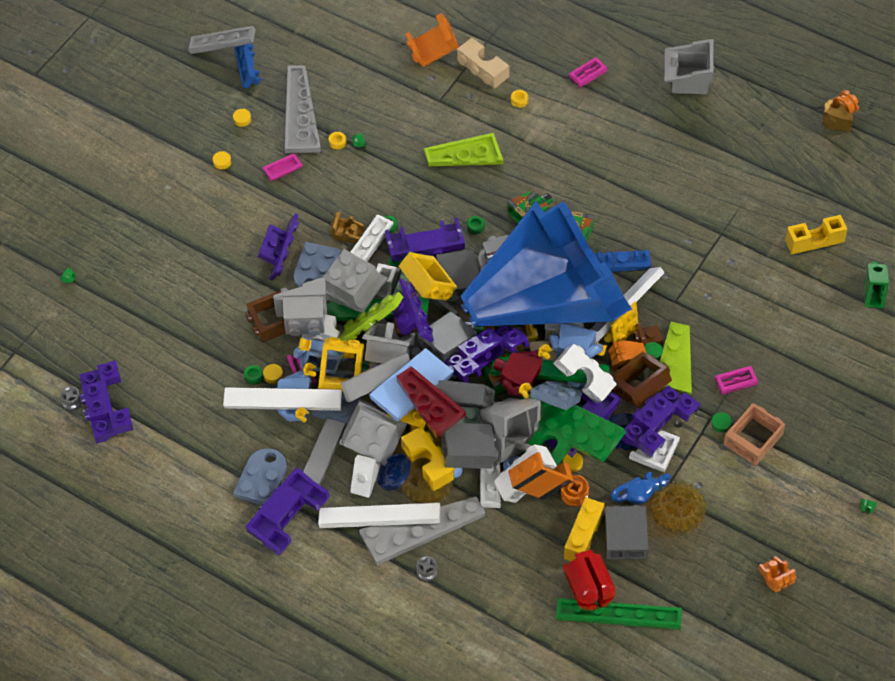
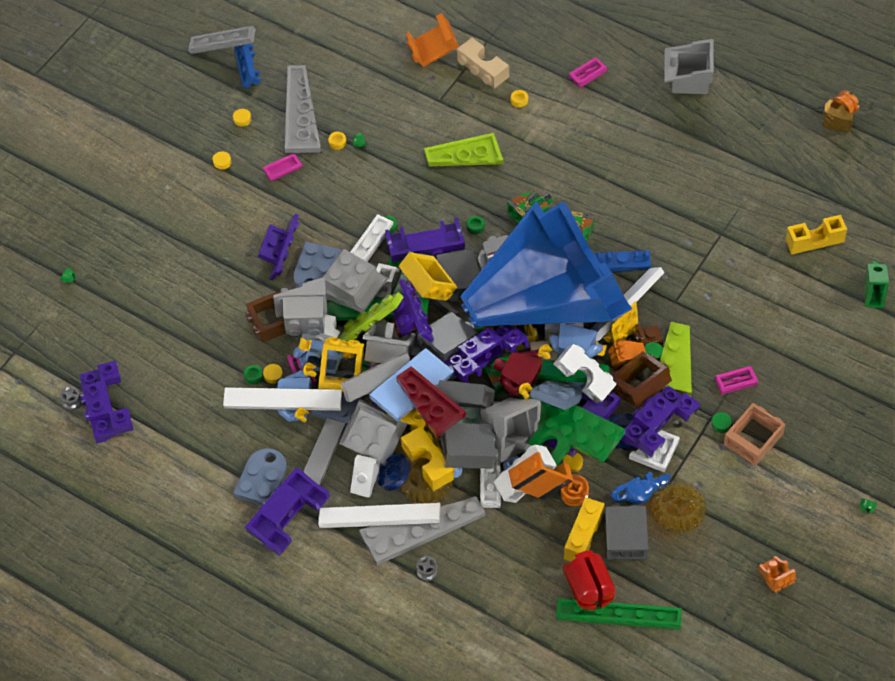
pearl gold hand [330,212,365,243] -> none

